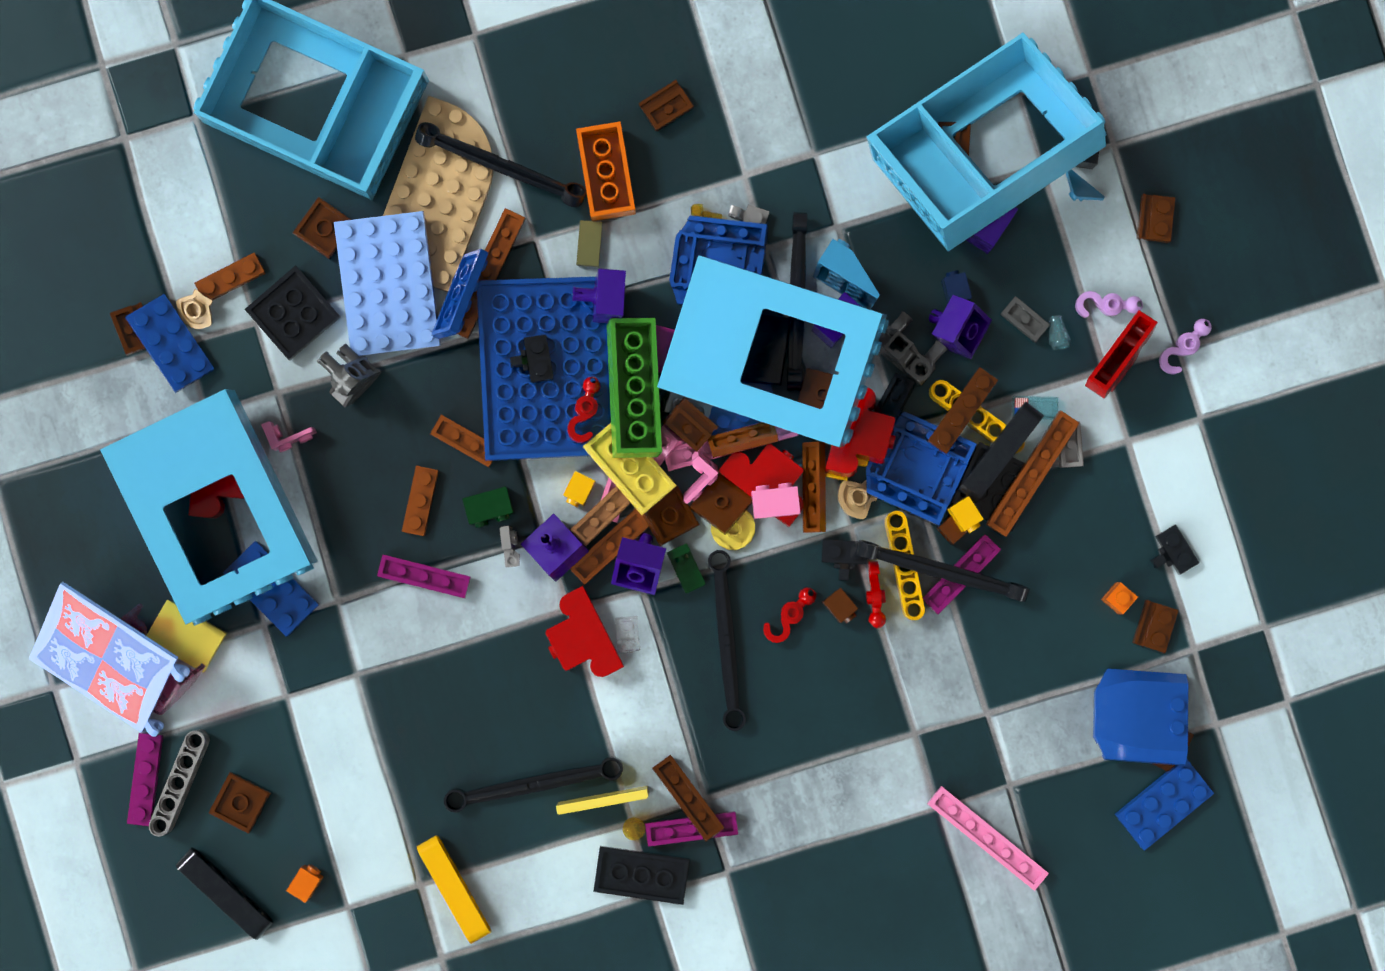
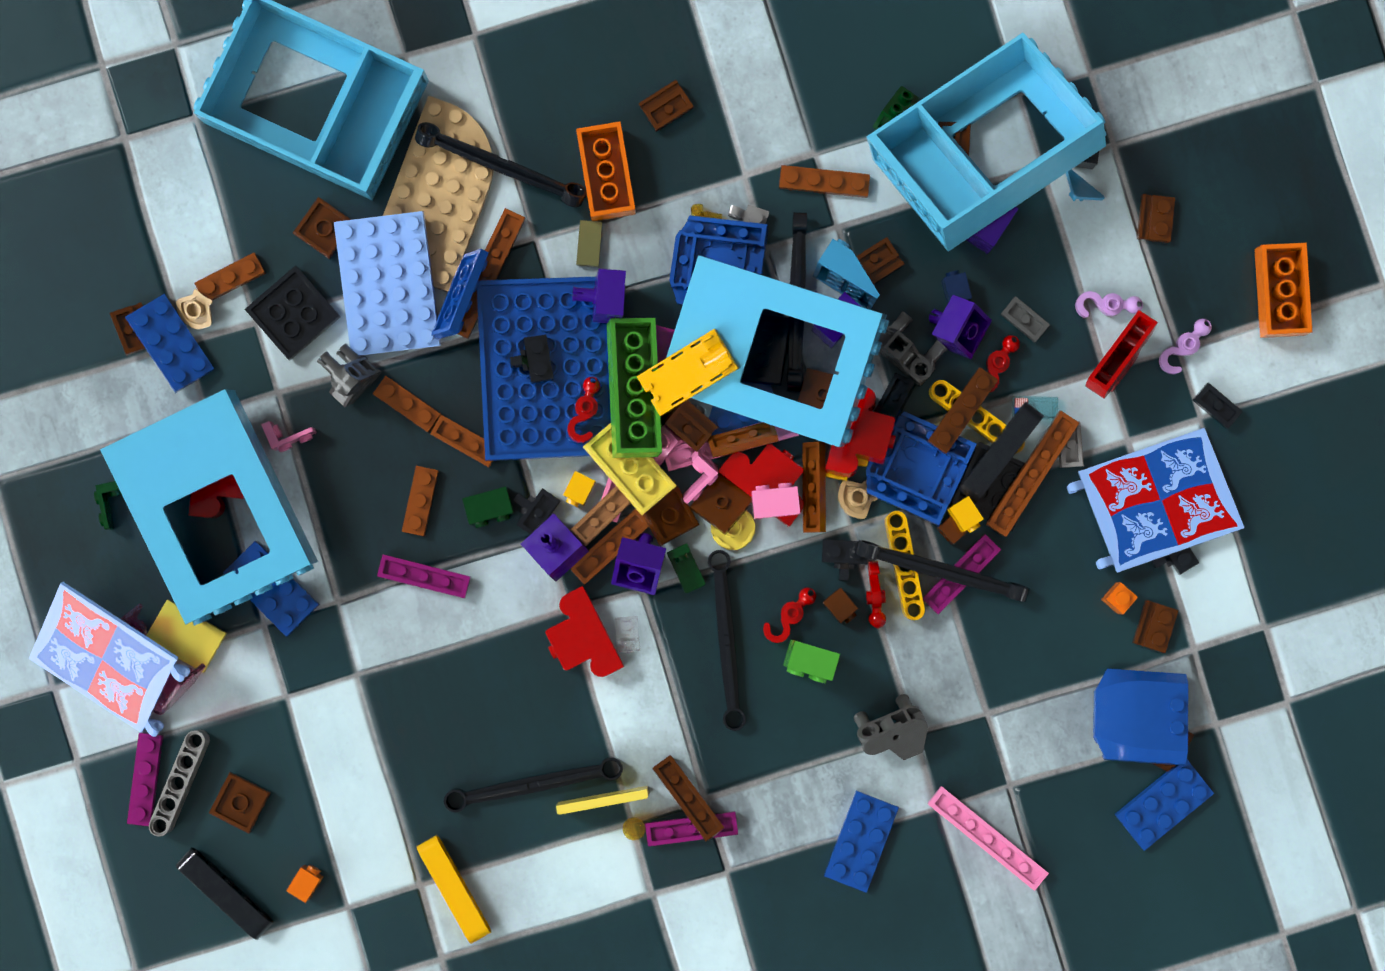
light grey hinge [500,526,520,567] -> none
black plate [593,845,690,905] -> none
clear light blue cone [1049,315,1071,350] -> none
none -> dark green bracket [94,481,122,530]
none -> dark orange plate [373,376,441,433]
none -> black hinge [513,488,561,535]
none -> yellow piece [637,329,739,416]
none -> dark orange plate [779,165,870,198]
none -> bright green brick [783,639,840,684]
none -> blue plate [824,790,899,893]
none -> dark grey piece [854,694,928,760]
none -> reddish brown plate [856,237,904,285]
none -> dark green bracket [873,86,919,130]
none -> red piece [972,335,1020,393]
none -> flag [1067,428,1244,573]
none -> black plate [1192,382,1243,429]
none -> orange brick [1255,243,1312,338]

